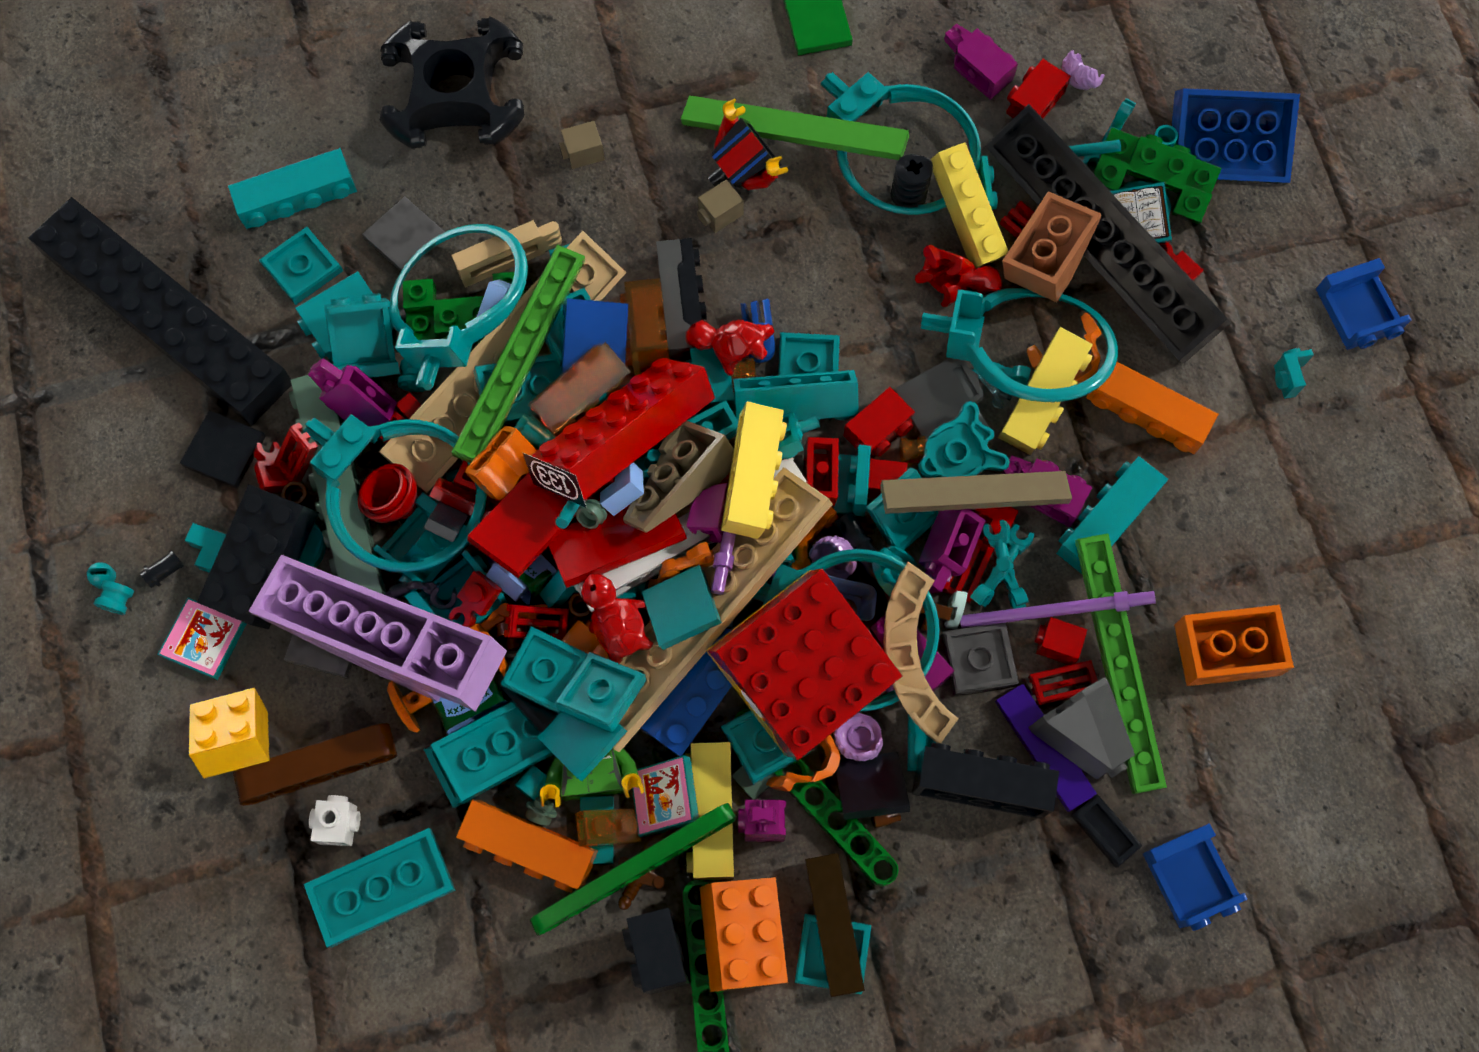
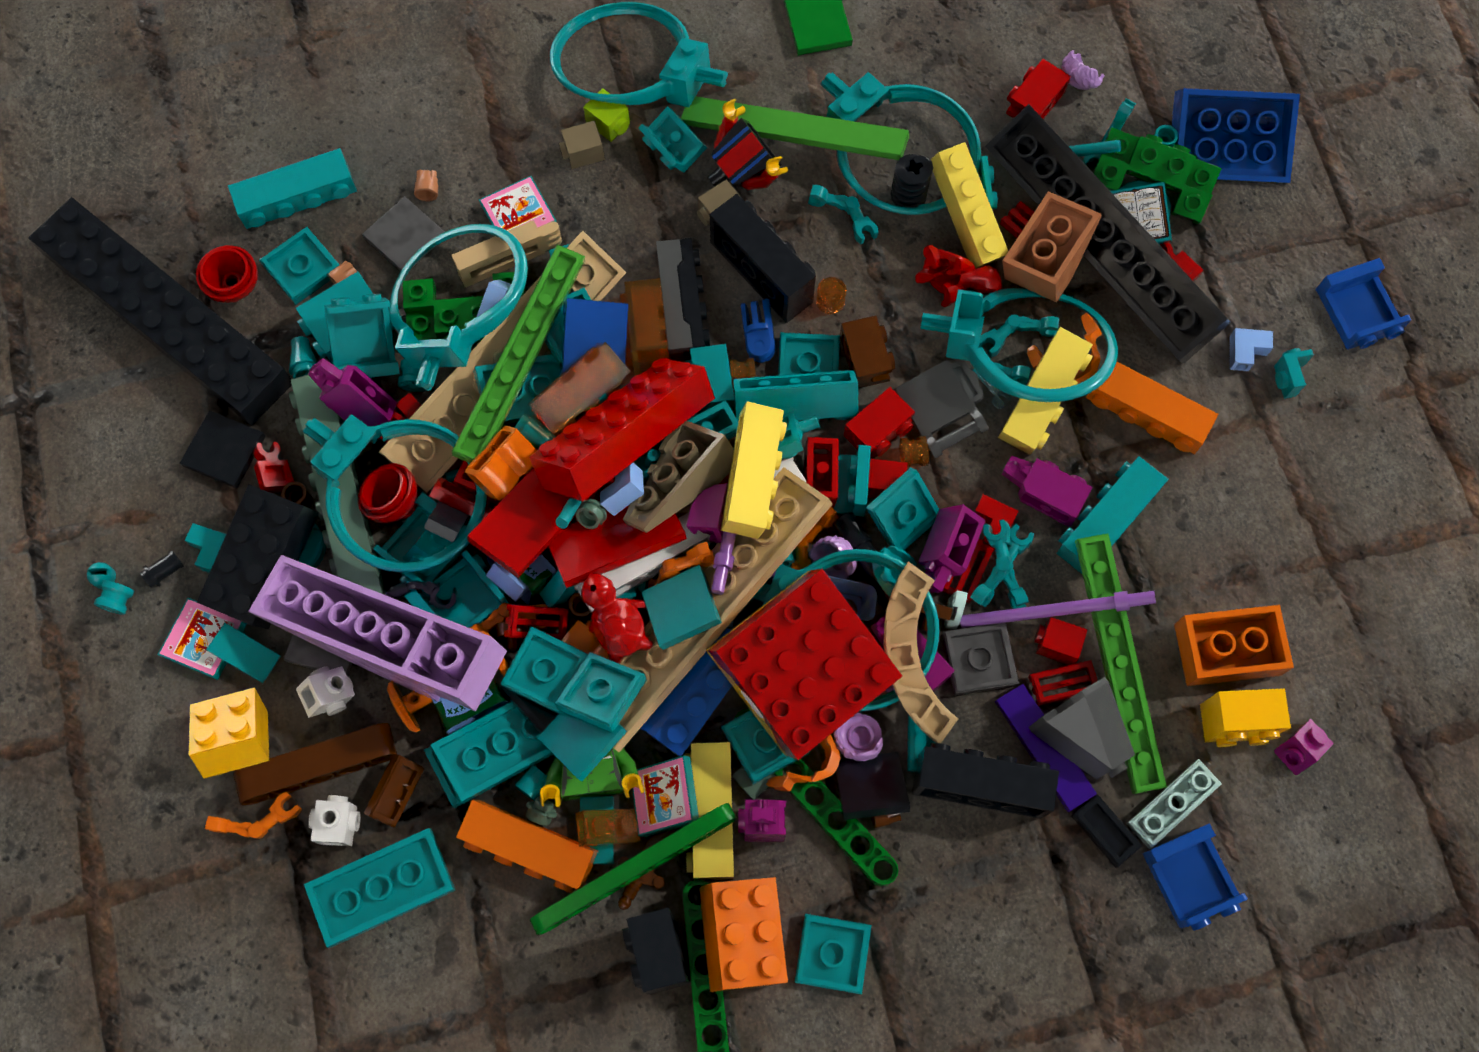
red tile [275,423,318,482] -> none
black piece [379,16,525,150] -> none
red plate [448,571,502,628] -> none
black sticker [522,452,587,508] -> none
red animal [685,320,774,376] -> none
dark brown tile [805,853,865,997] -> none
dark tan tile [880,471,1072,514] -> none
teal tile [918,401,1010,478] -> none
magenta hinge [944,24,1018,100] -> none
none -> red piece [196,245,258,303]
none -> orange piece [205,792,302,839]
none -> teal tile [206,623,281,684]
none -> teal cone [289,336,317,379]
none -> white brick [296,666,355,718]
none -> nougat hose [327,261,357,285]
none -> reddish brown plate [363,753,425,828]
none -> nougat hose [414,169,438,201]
none -> tile [479,176,557,231]
none -> teal brick [550,2,728,108]
none -> lime brick [583,88,630,142]
none -> teal bracket [638,106,707,173]
none -> black brick [709,194,816,324]
none -> teal piece [808,184,879,244]
none -> clear orange wheel [816,277,847,314]
none -> reddish brown brick [840,316,895,388]
none -> teal piece [979,314,1059,358]
none -> light aqua tile [1126,759,1222,849]
none -> yellow brick [1200,688,1291,747]
none -> light blue piece [1230,328,1273,371]
none -> magenta bracket [1274,719,1334,775]

